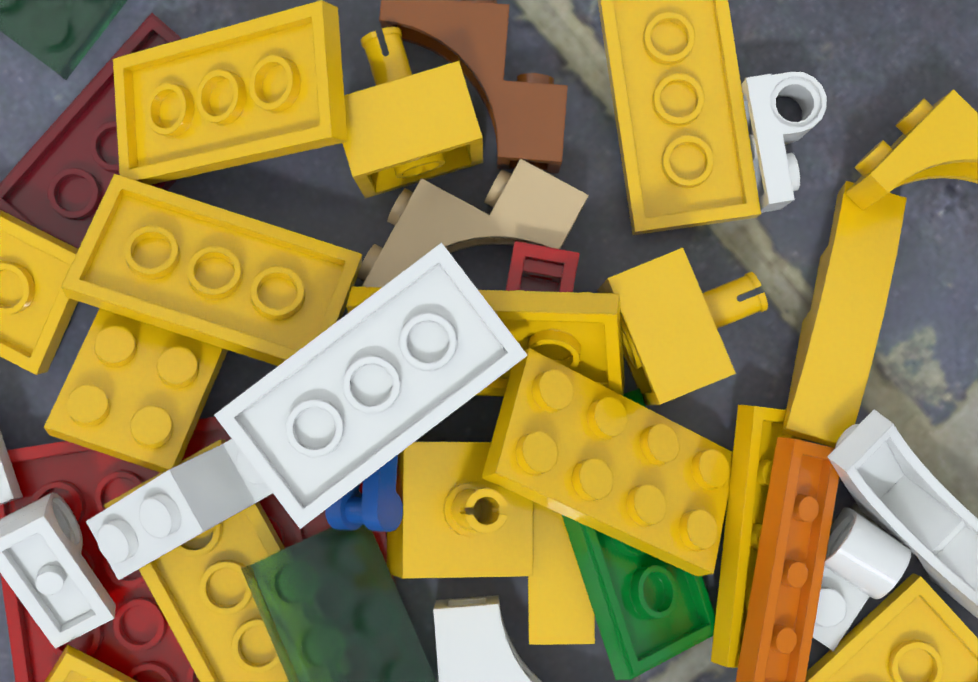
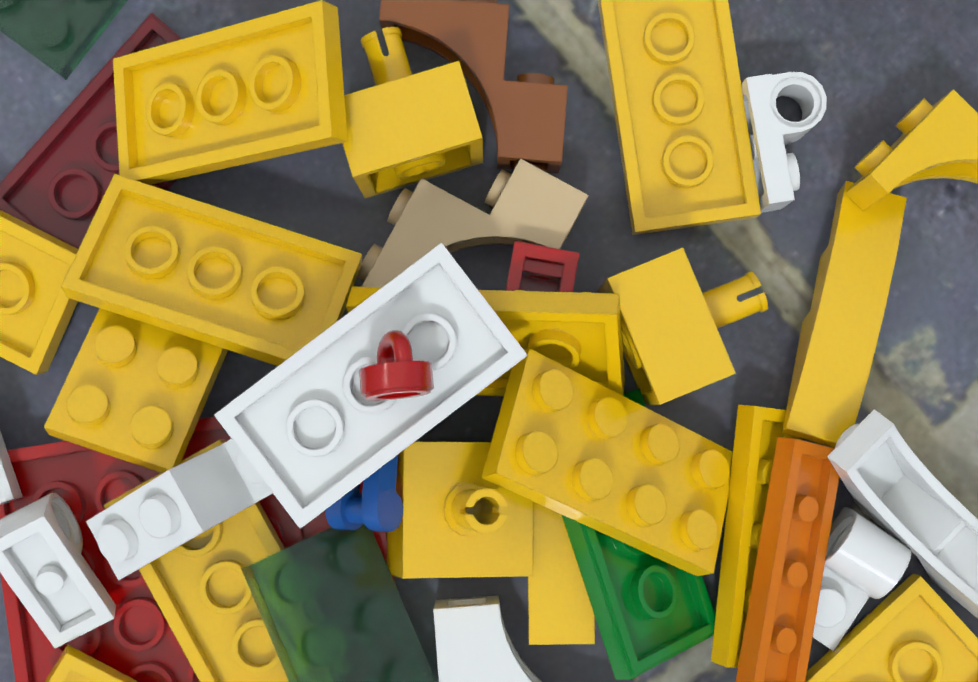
none -> red tile [359,330,434,401]

